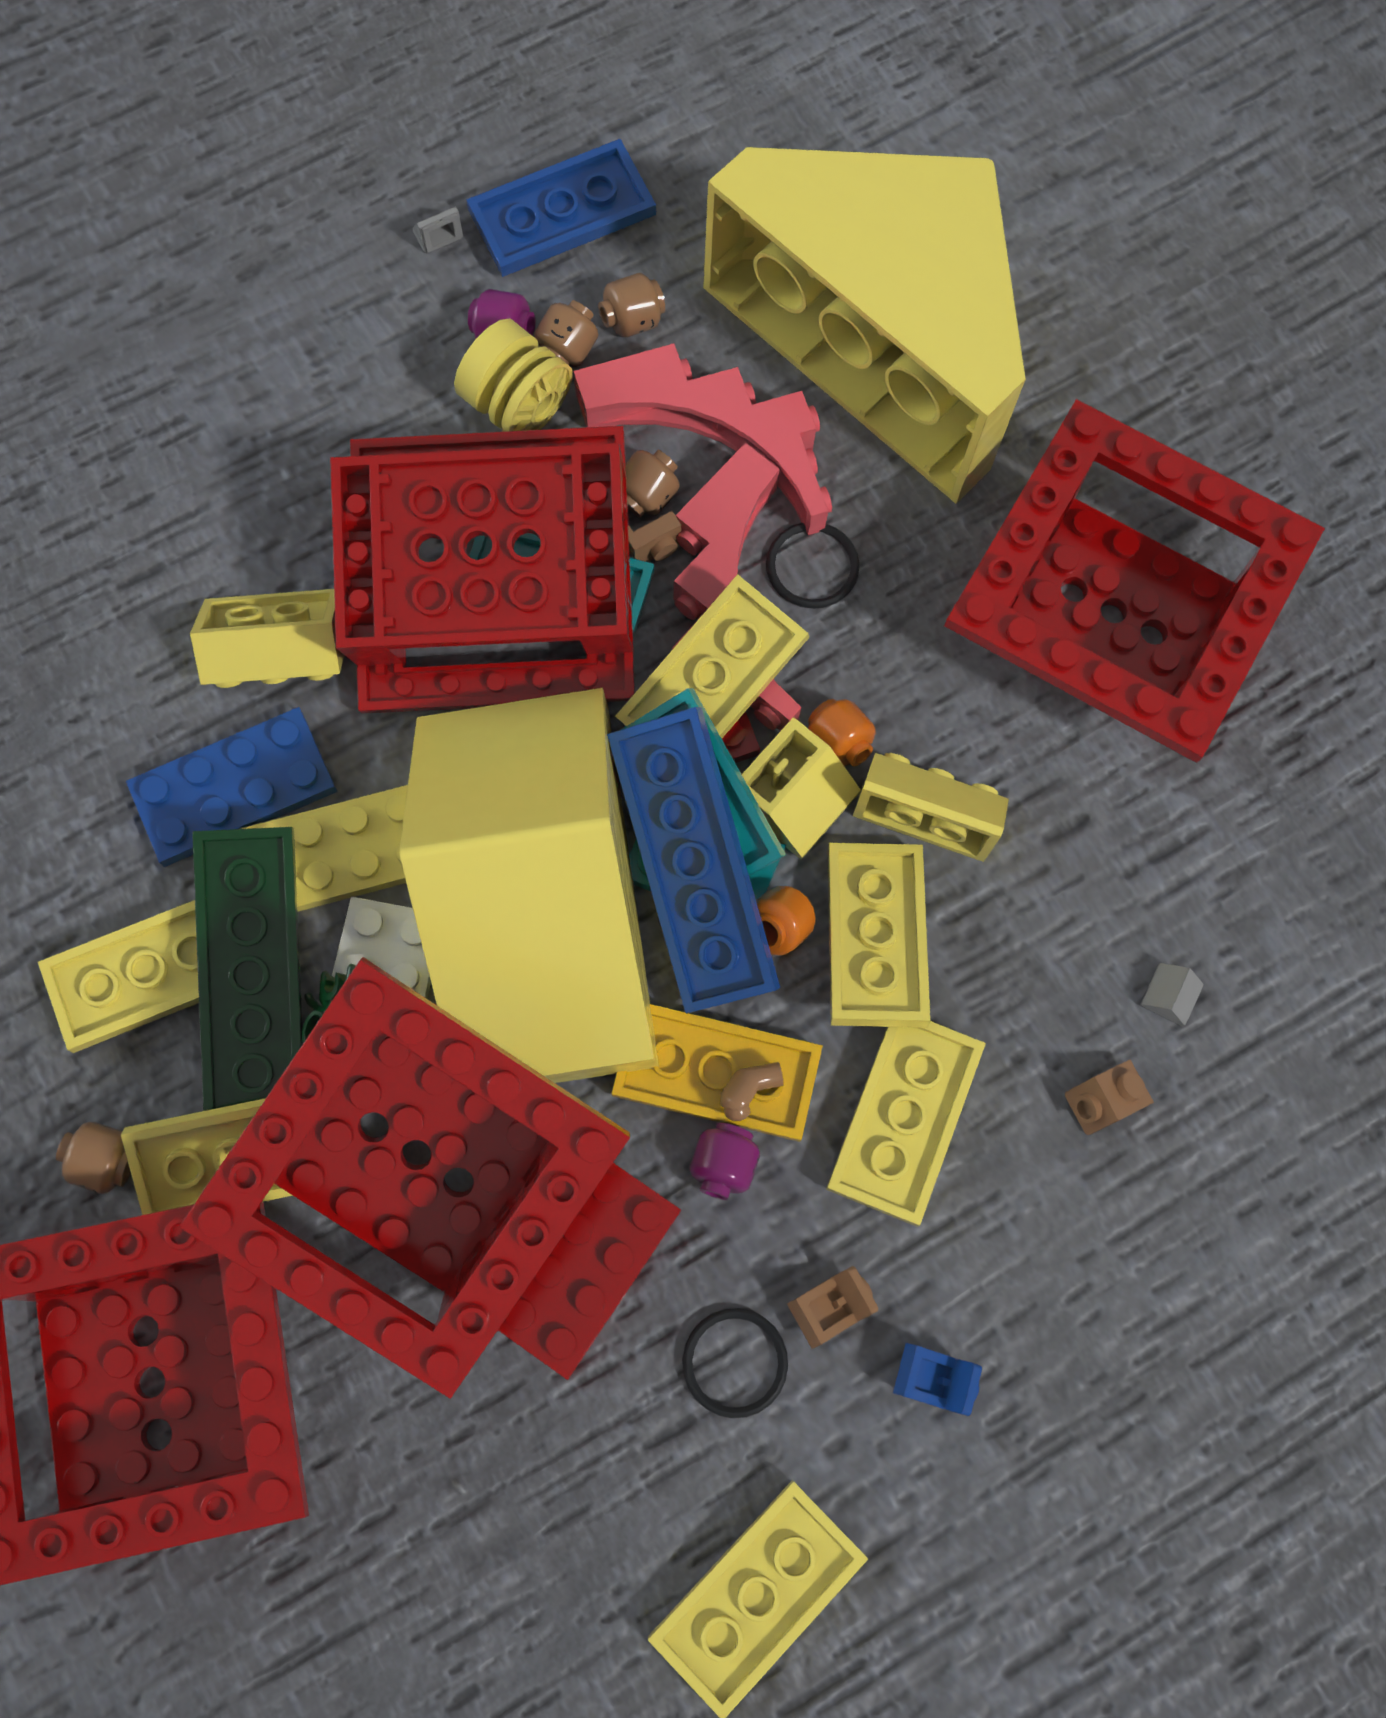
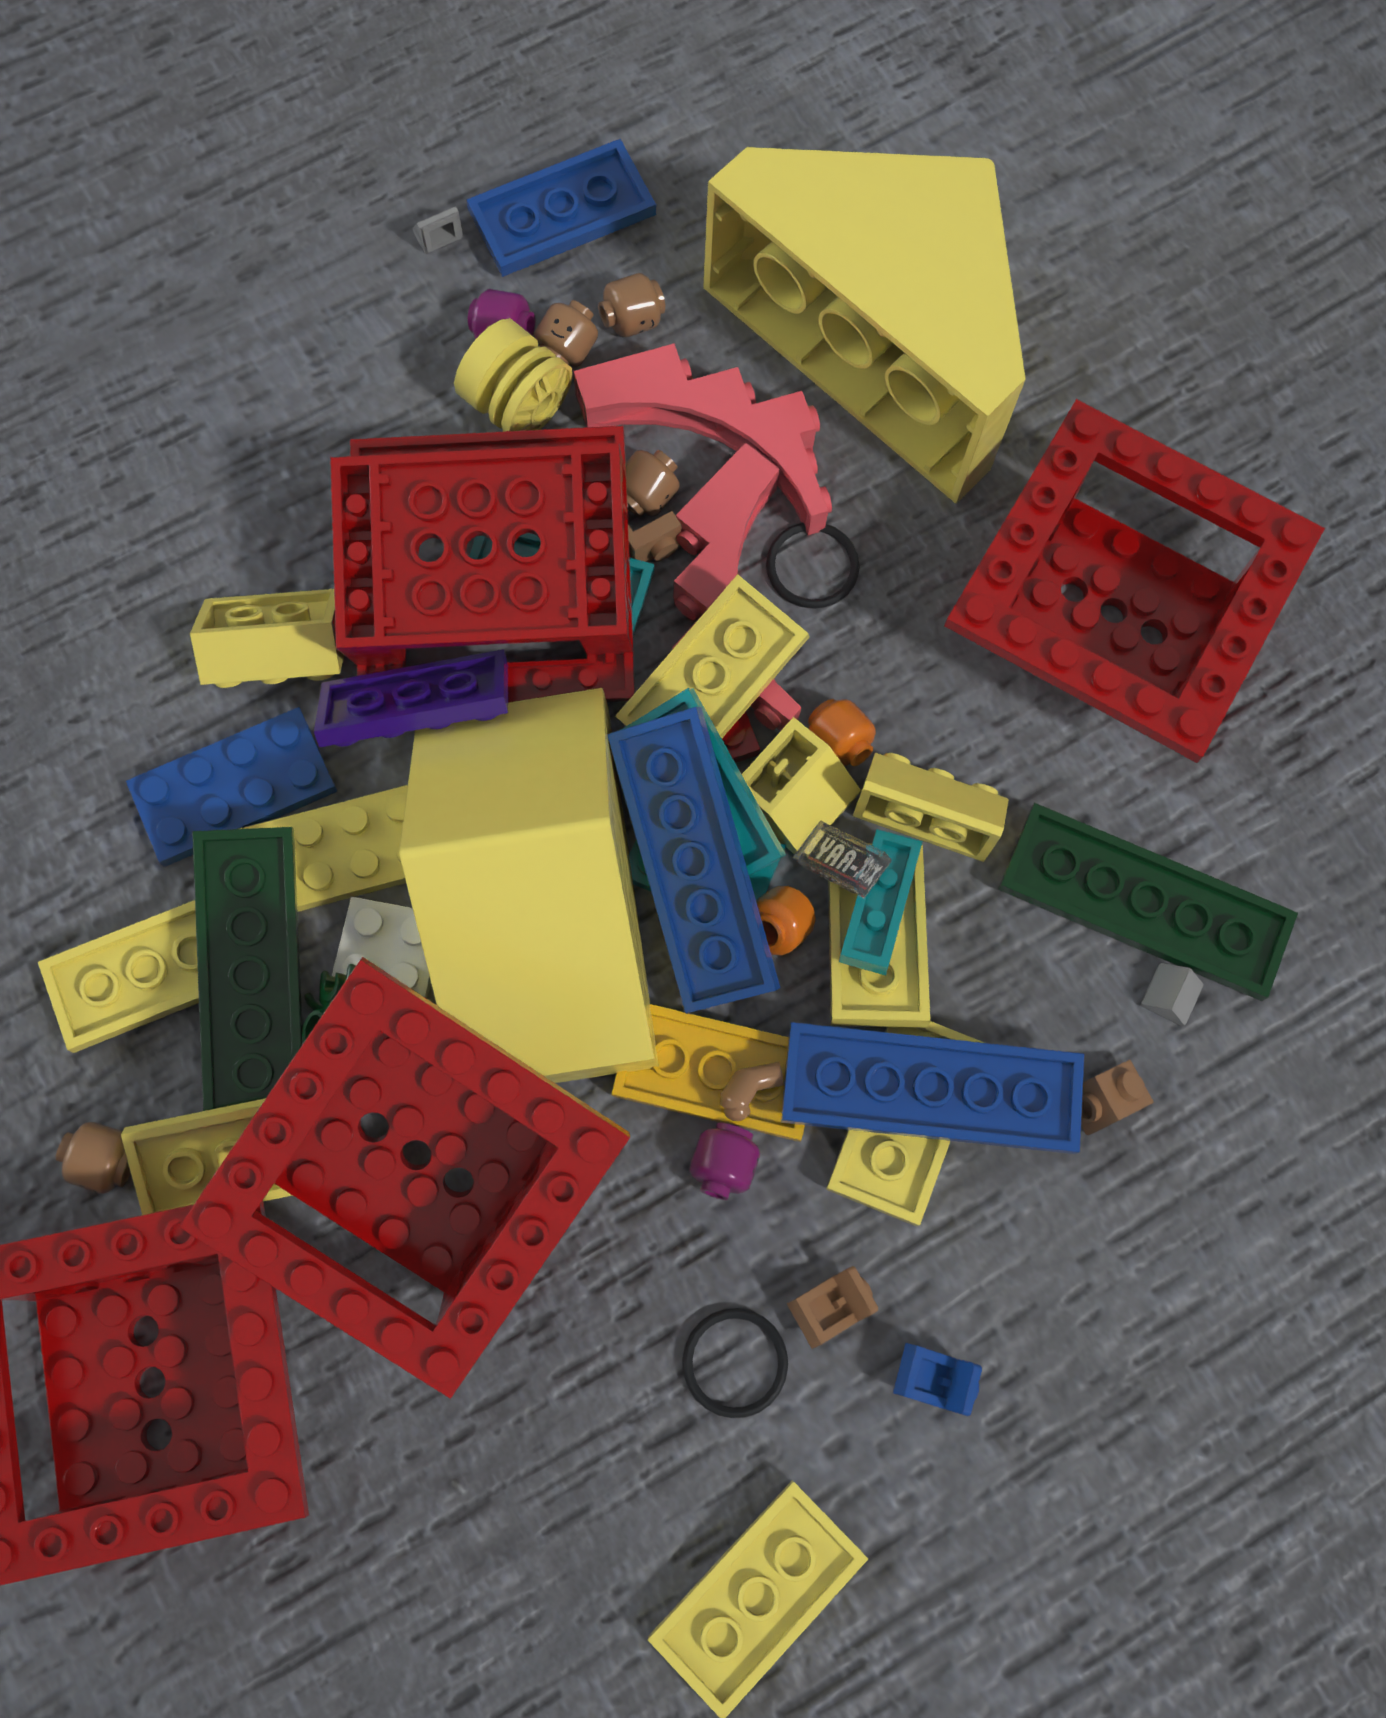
red plate [498,1163,681,1380] -> none
none -> dark purple plate [314,649,508,748]
none -> blue plate [781,1022,1084,1154]
none -> clear tile [793,820,892,899]
none -> teal plate [839,829,923,975]
none -> dark green plate [998,802,1298,1001]

